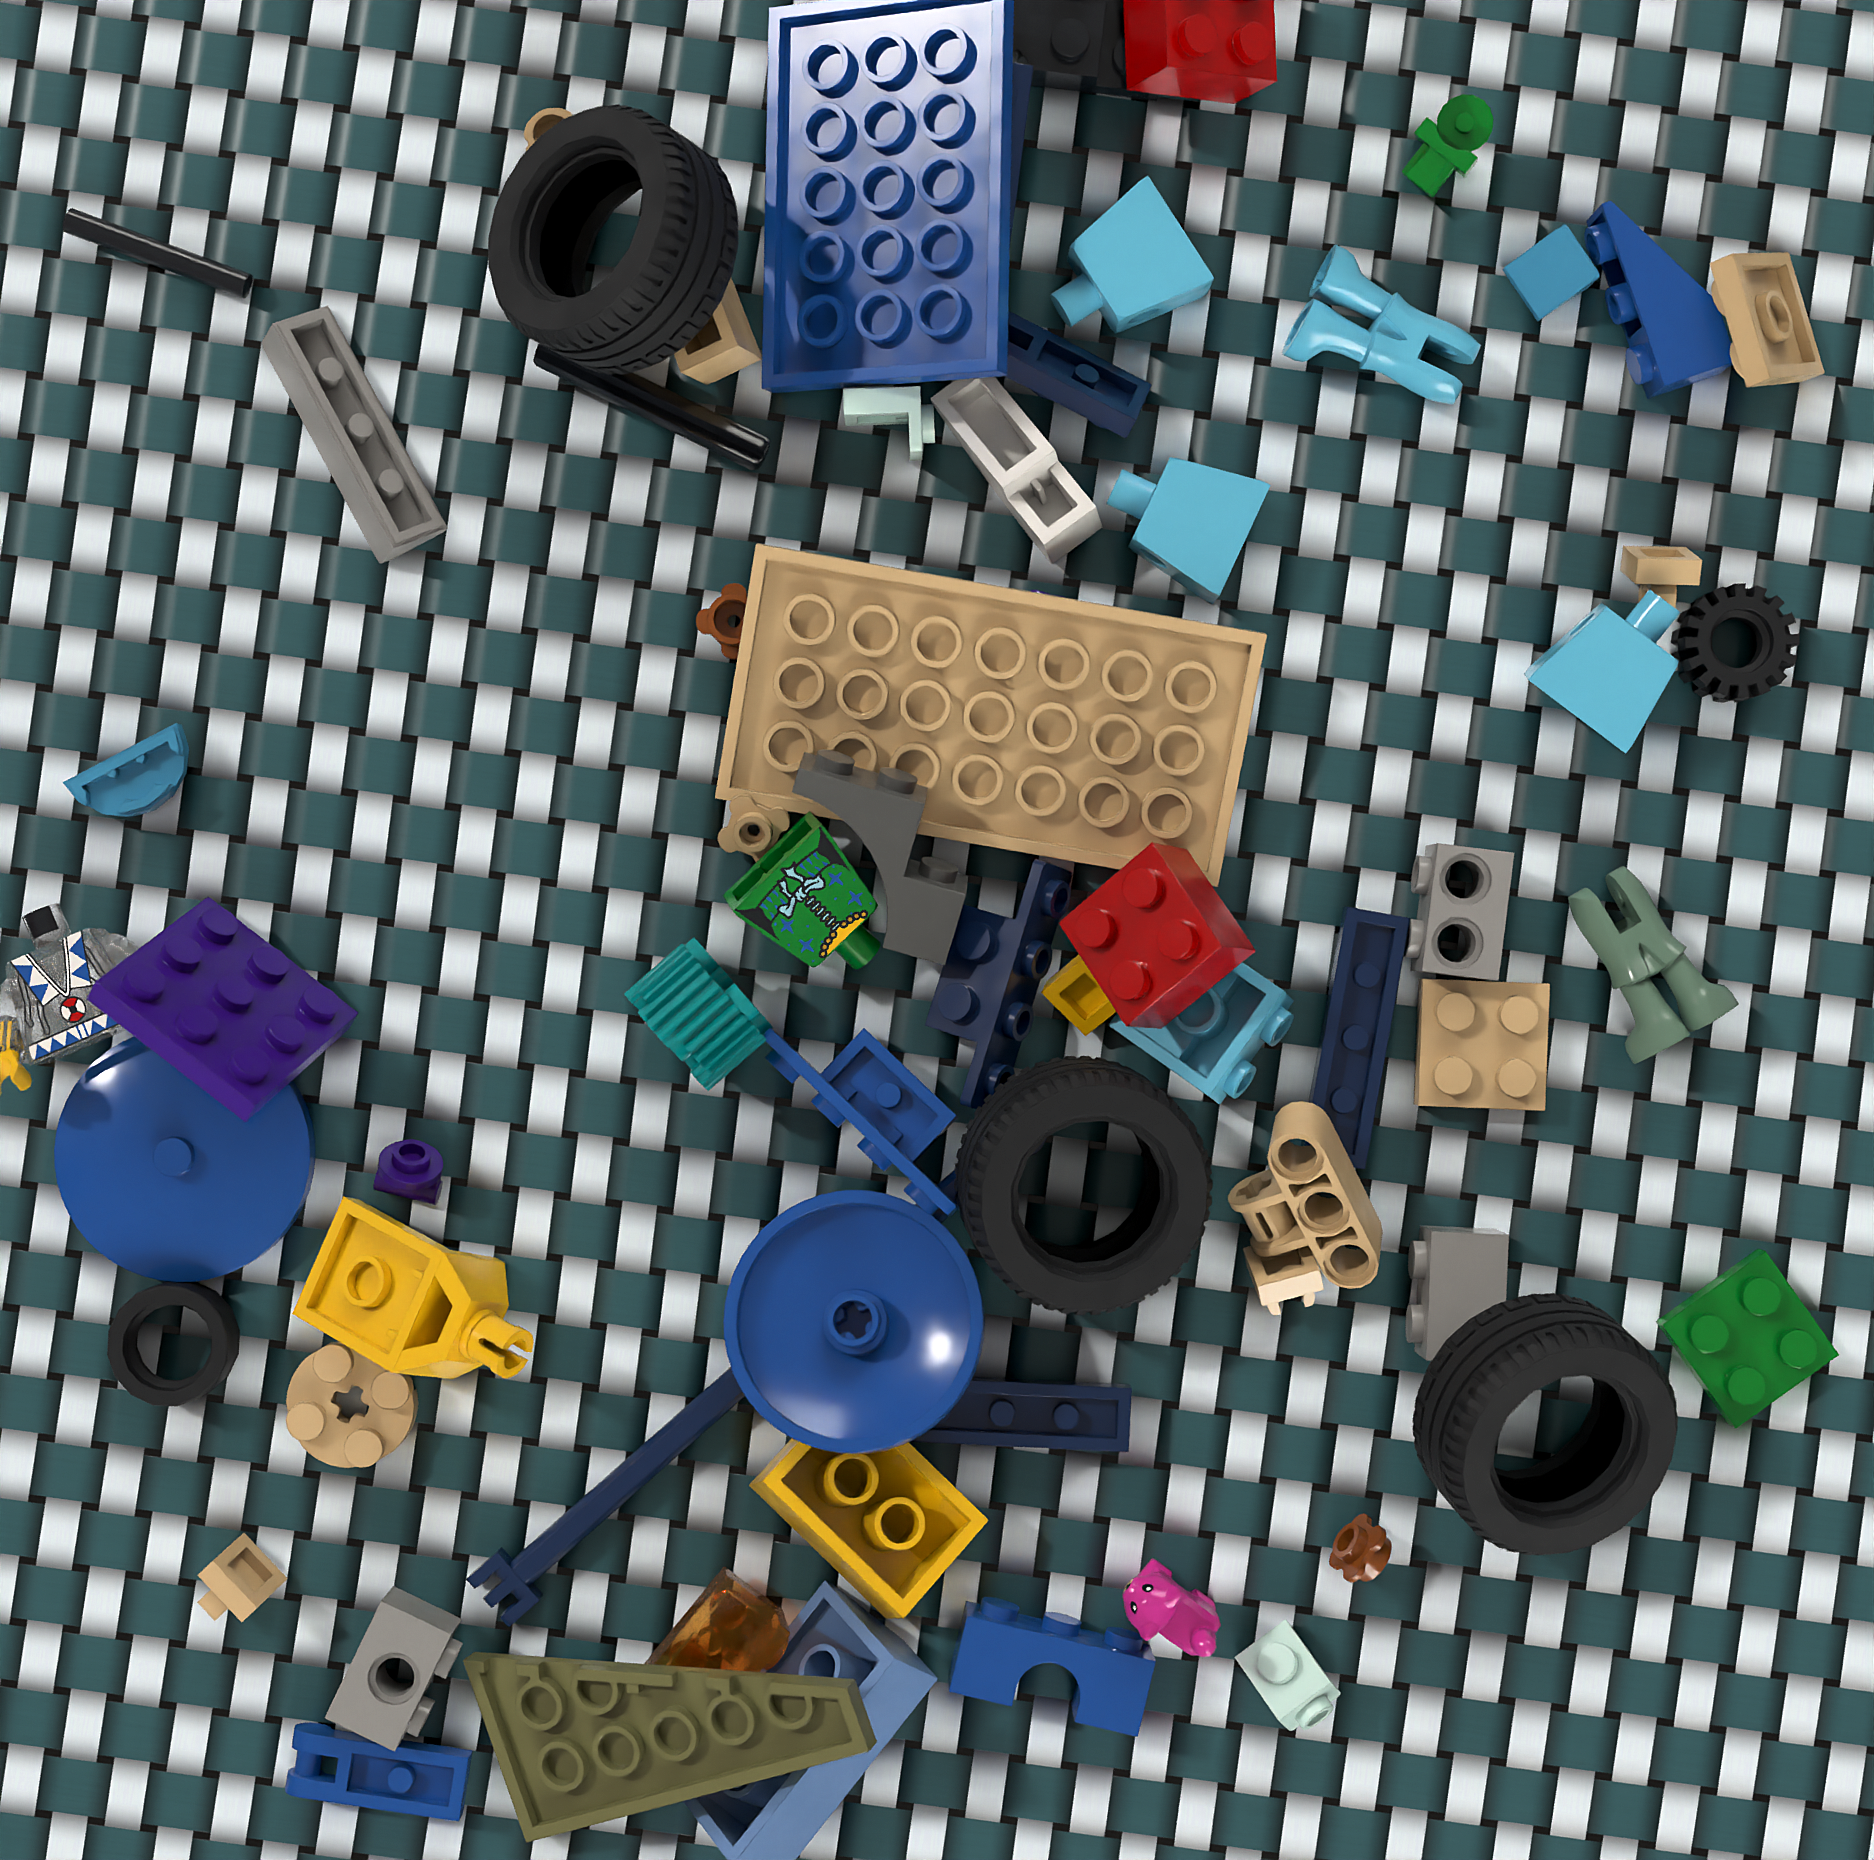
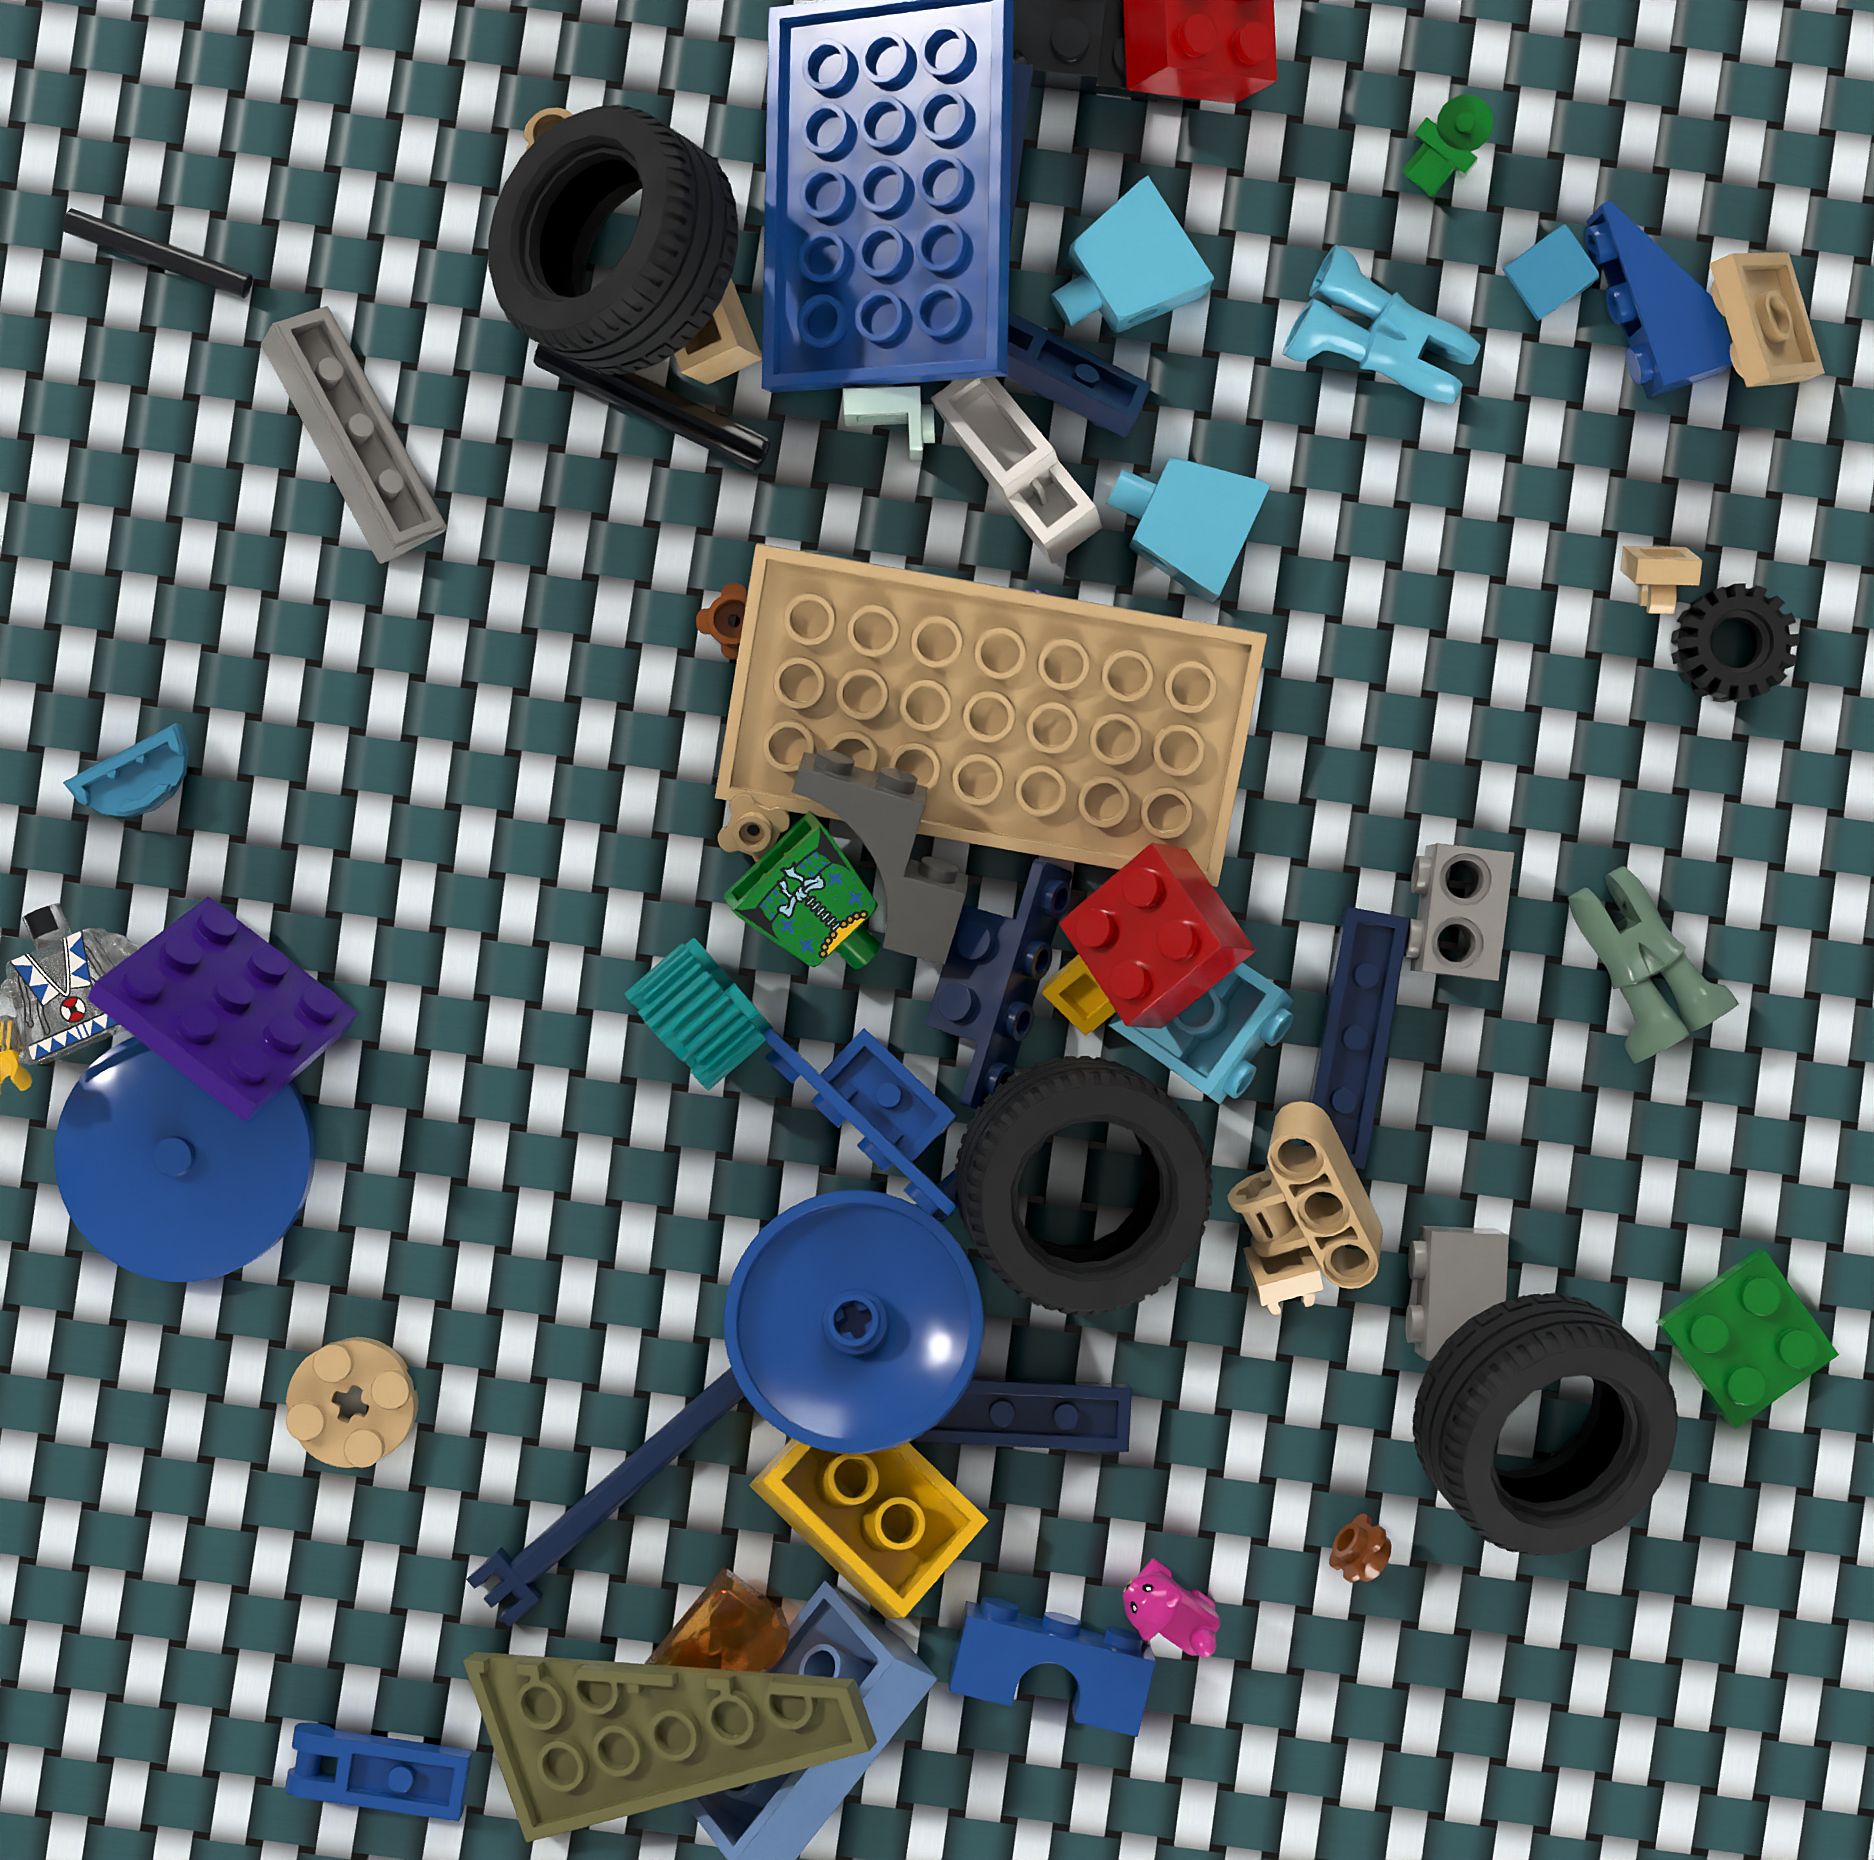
black tyre [107,1281,240,1407] -> none
tan tile [197,1533,287,1622] -> none
yellow plate [292,1196,534,1379] -> none
light grey brick [325,1586,463,1752] -> none
dark purple plate [373,1139,443,1205] -> none
light aqua bracket [1235,1619,1341,1731] -> none
tan plate [1414,978,1550,1111] -> none
medium azure torso [1524,589,1680,754] -> none

